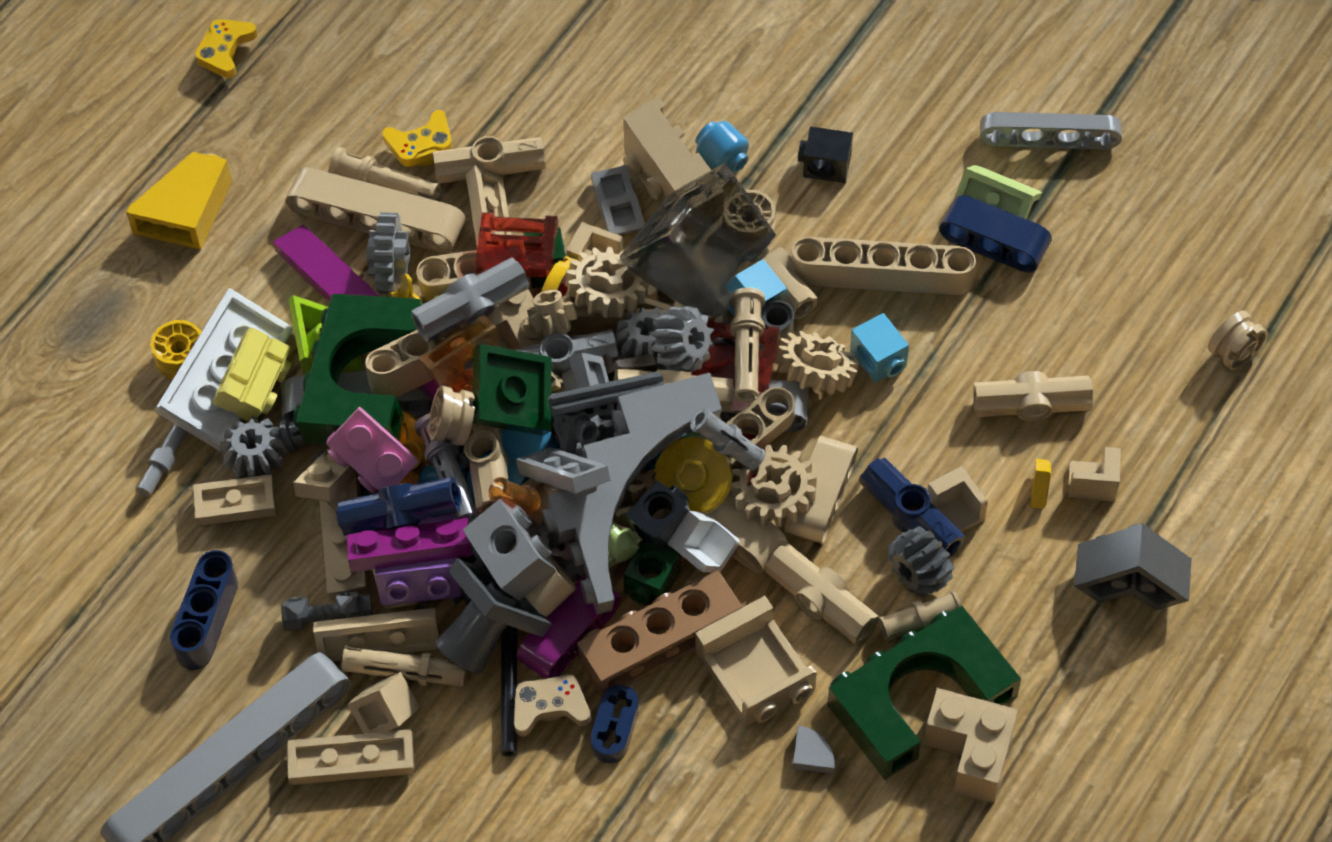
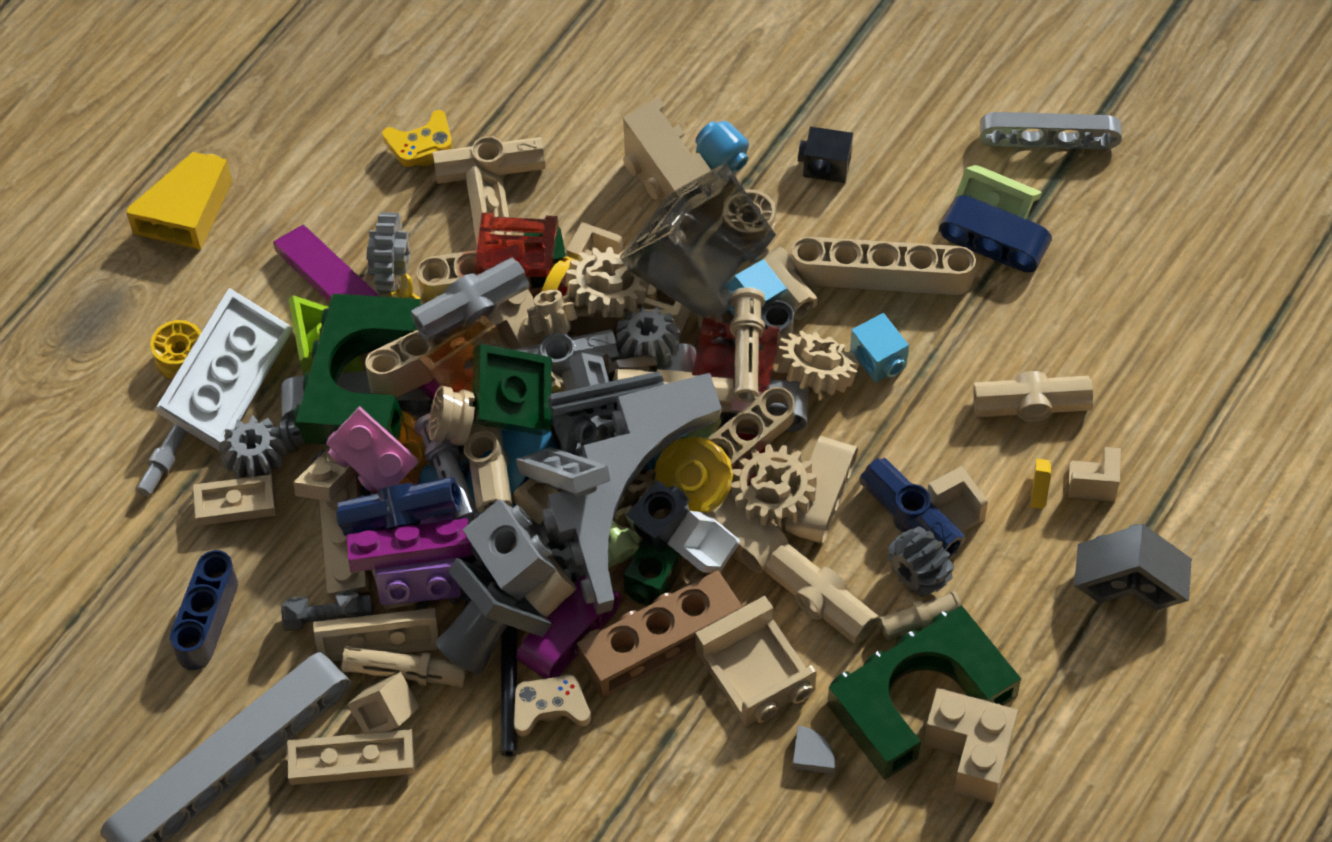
yellow piece [195,19,258,79] -> none
light yellow brick [212,328,291,422] -> none
tan beam [285,167,466,253] -> none
tan pin [329,147,440,201] -> none
clear orange pin [489,477,541,515] -> none
light grey slope [591,165,645,235] -> none
dark blue beam [591,685,639,763] -> none
light grey gear [650,306,715,372] -> none
light grey pin [690,408,765,471] -> none
tan wheel [1207,310,1268,371] -> none

